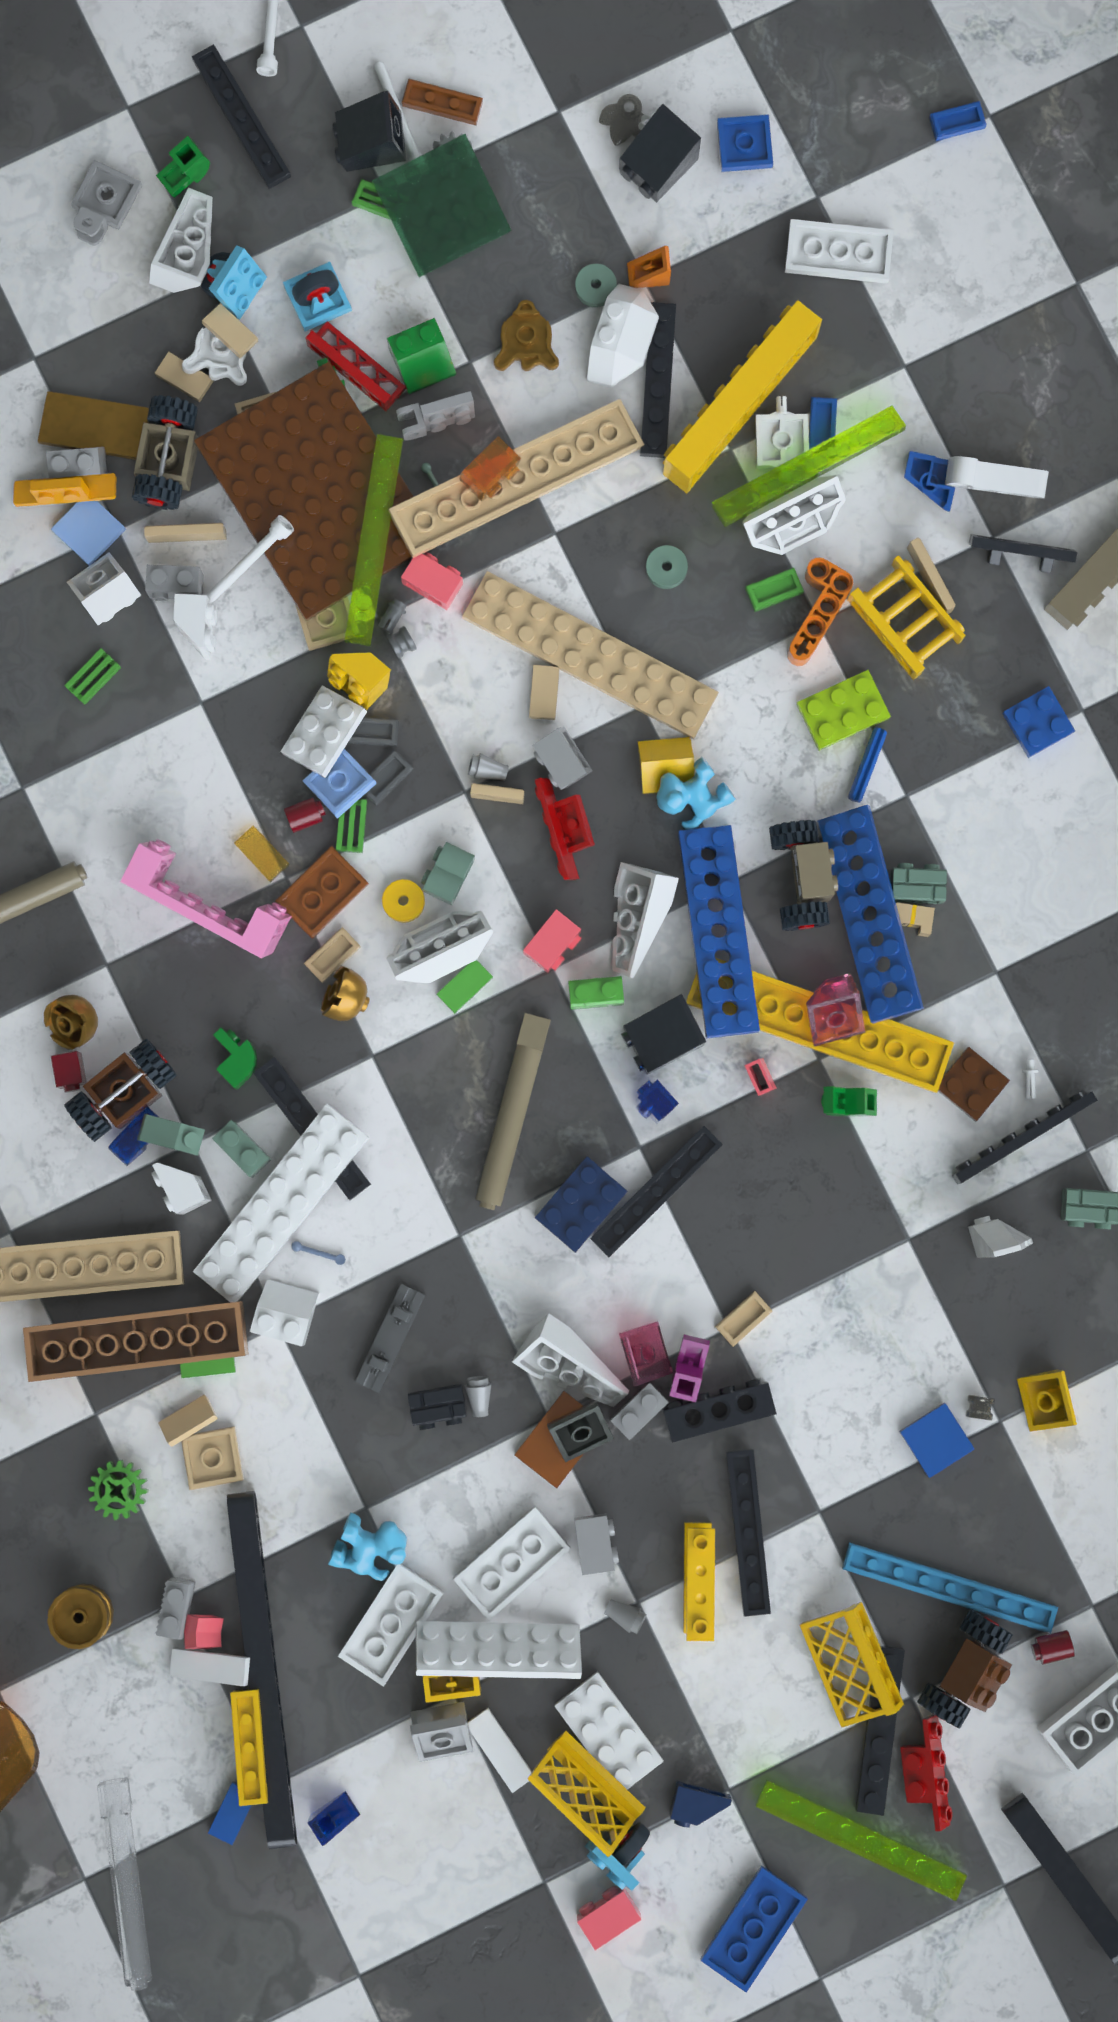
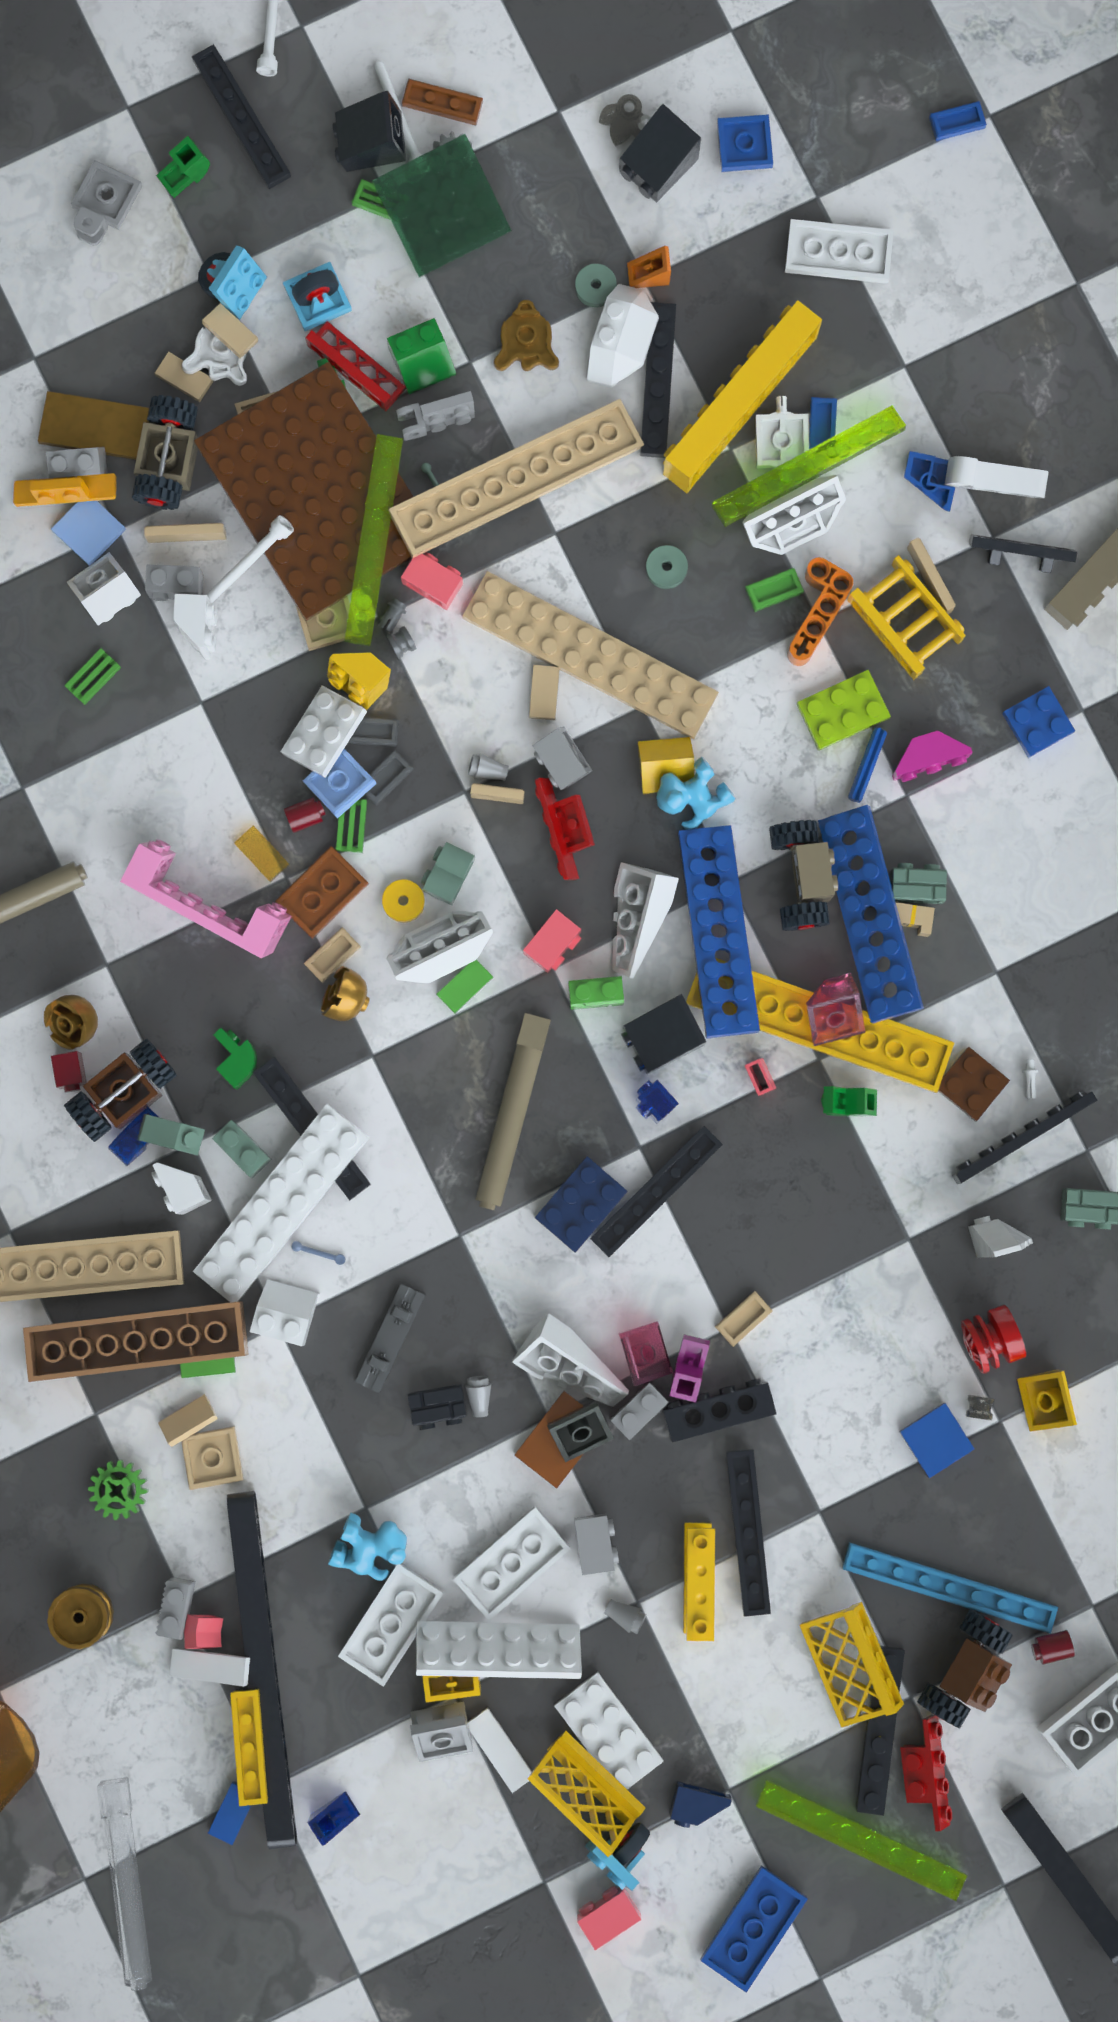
white wedge [150,188,213,293] -> none
clear orange brick [459,436,521,501] -> none
none -> dark pink slope [892,731,973,782]
none -> red wheel [961,1304,1026,1374]

